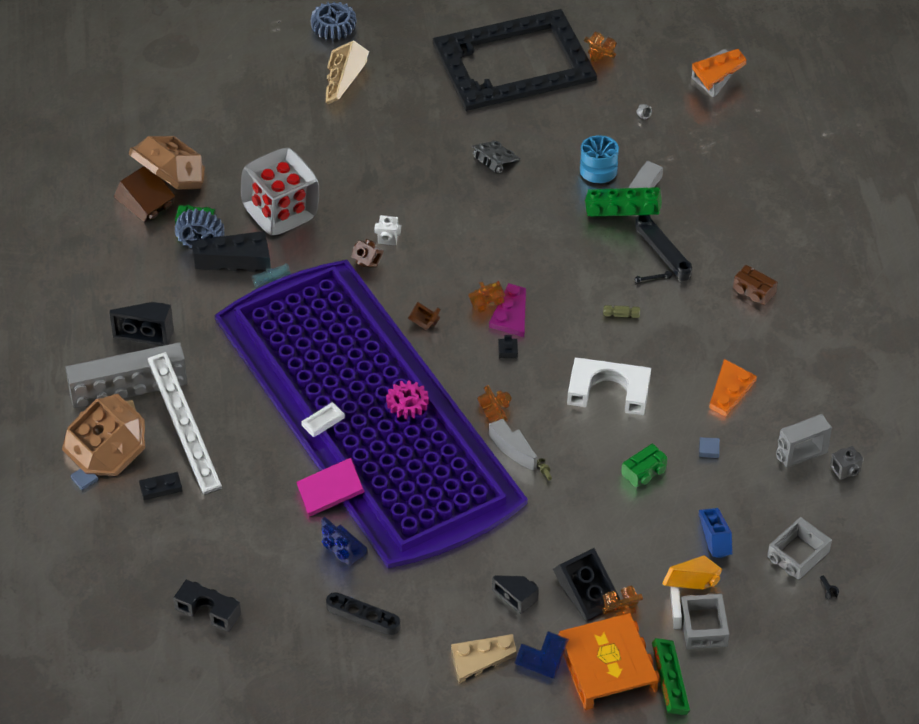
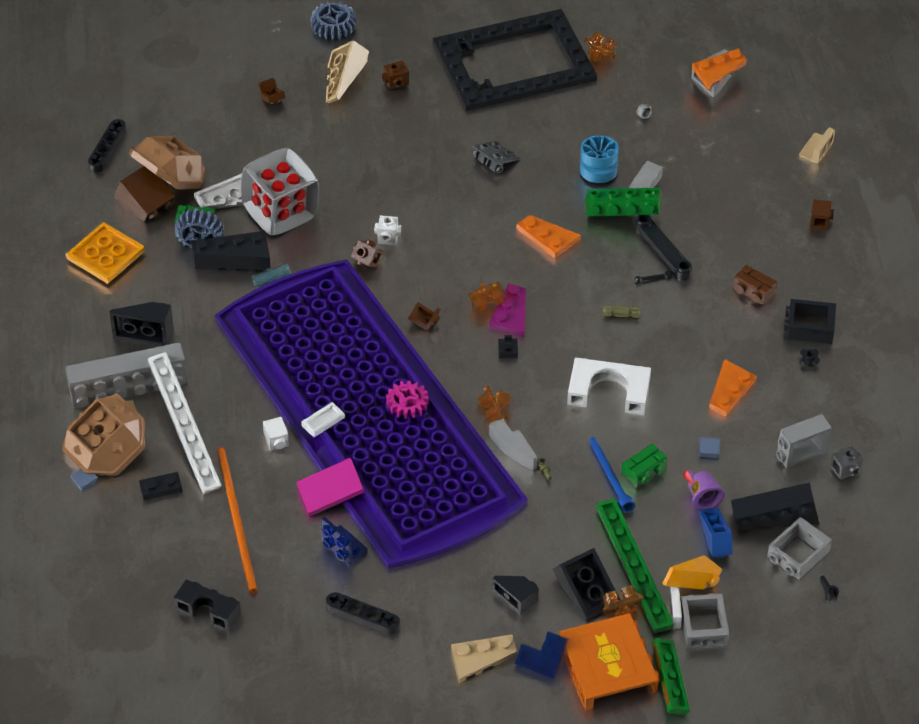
none -> light orange plate [66,222,145,284]
none -> black beam [88,119,126,172]
none -> white wing [194,174,244,209]
none -> orange piece [217,447,257,593]
none -> reddish brown bracket [258,78,286,104]
none -> white brick [263,416,289,451]
none -> reddish brown brick [382,61,409,89]
none -> orange wing [517,215,581,258]
none -> blue piece [589,437,635,513]
none -> green plate [596,498,674,634]
none -> medium lavender hat [683,470,725,510]
none -> black wedge [731,482,820,531]
none -> black window [784,299,836,344]
none -> tan panel [799,127,835,164]
none -> black plate [800,349,820,367]
none -> reddish brown brick [810,199,834,230]

